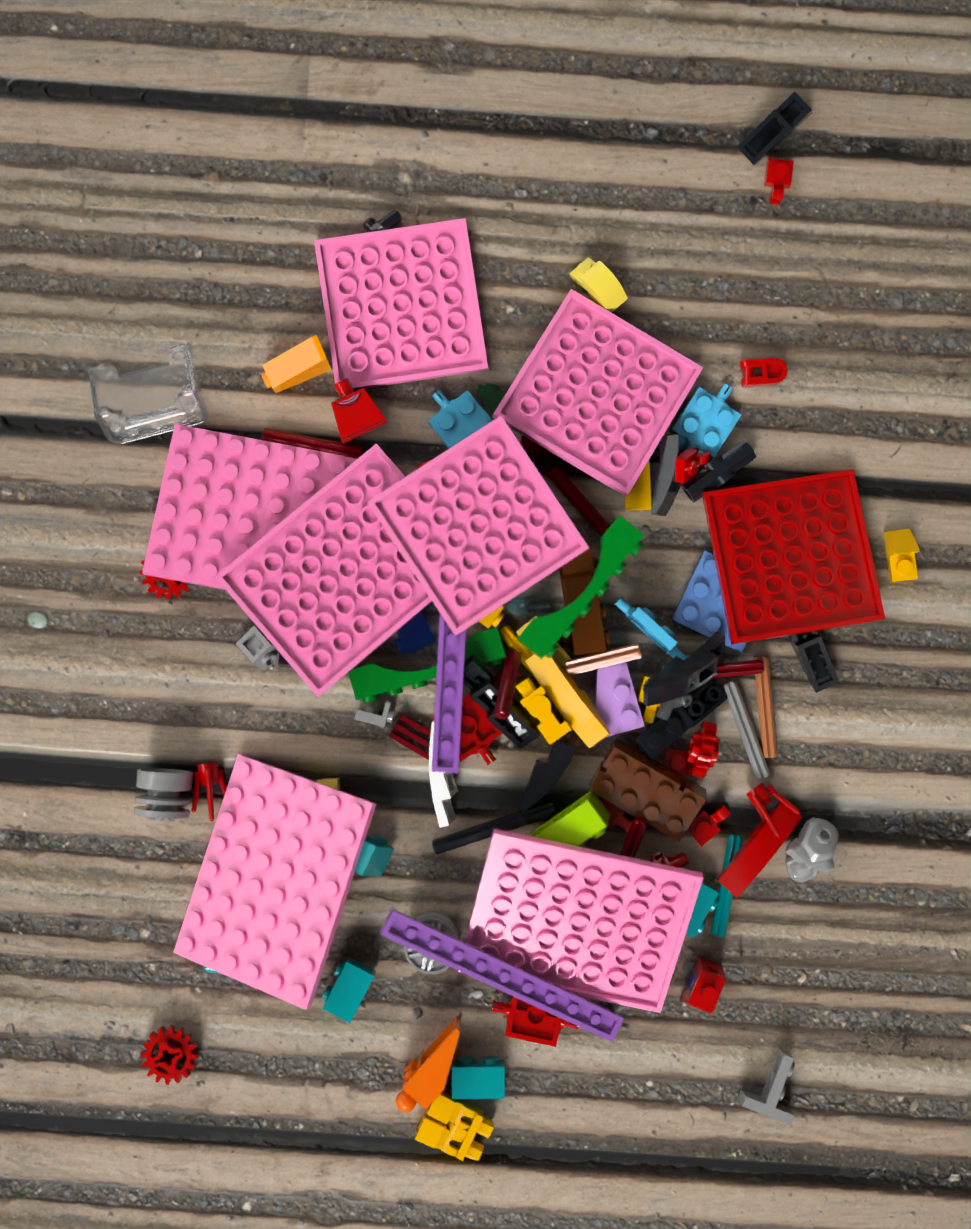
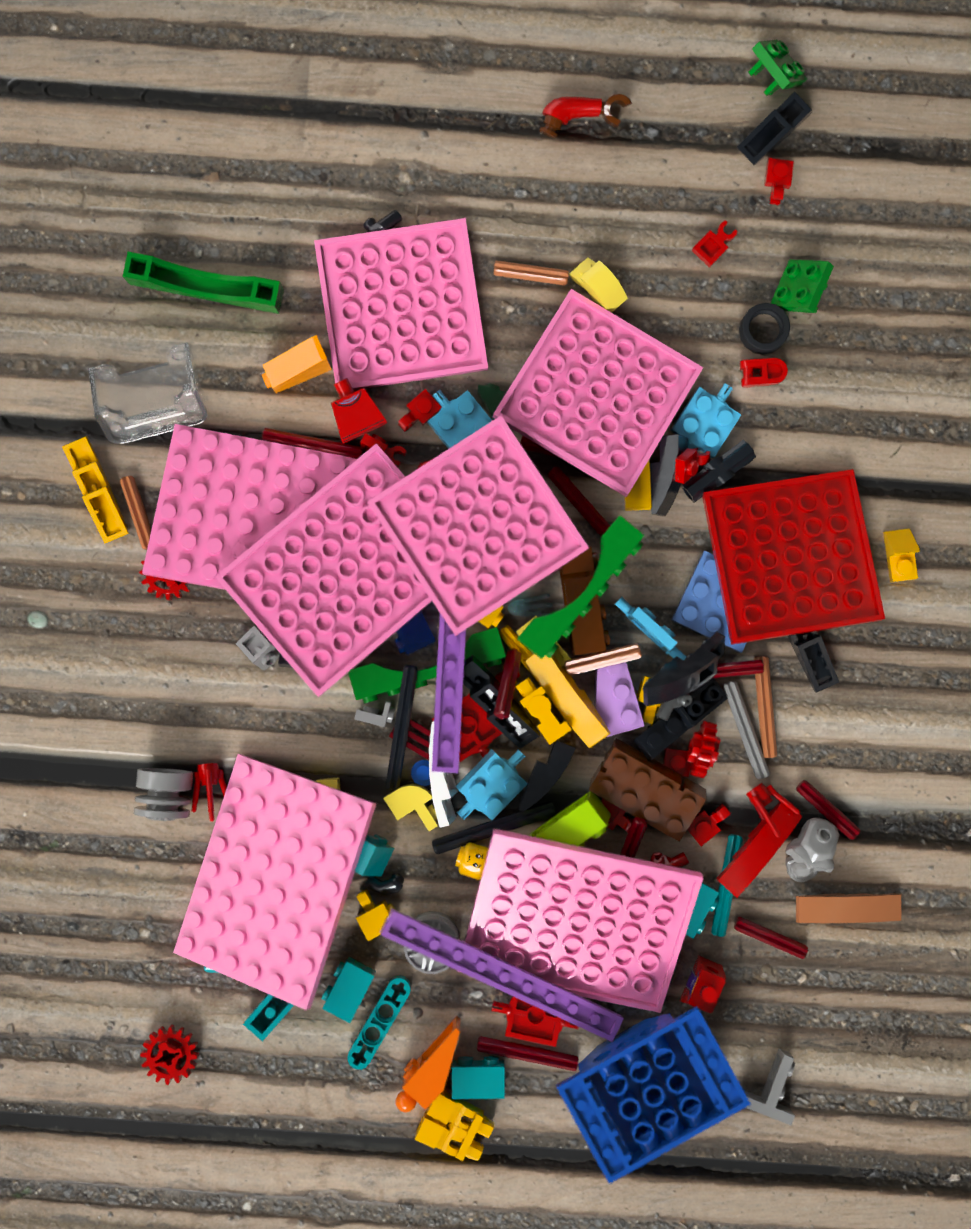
none -> yellow slope [62,436,129,543]
none -> nougat axle [120,476,152,550]
none -> green arch [122,251,284,314]
none -> teal brick [243,994,294,1042]
none -> teal beam [347,975,411,1070]
none -> yellow brick [356,889,396,941]
none -> red plate [360,433,407,468]
none -> black arm [364,873,404,896]
none -> light yellow brick [384,784,438,831]
none -> black axle [386,665,418,790]
none -> red plate [398,389,442,432]
none -> blue plate [411,760,431,786]
none -> medium azure plate [455,749,528,820]
none -> yellow head [455,842,489,880]
none -> dark red axle [477,1036,579,1071]
none -> nougat axle [494,261,569,285]
none -> piece [539,94,632,139]
none -> blue wedge [556,1006,751,1184]
none -> red plate [691,220,738,268]
none -> dark red axle [734,917,808,959]
none -> black tyre [739,303,791,355]
none -> green plate [748,39,807,96]
none -> green plate [771,259,834,313]
none -> dark red axle [796,780,860,840]
none -> nougat slope [796,893,901,923]

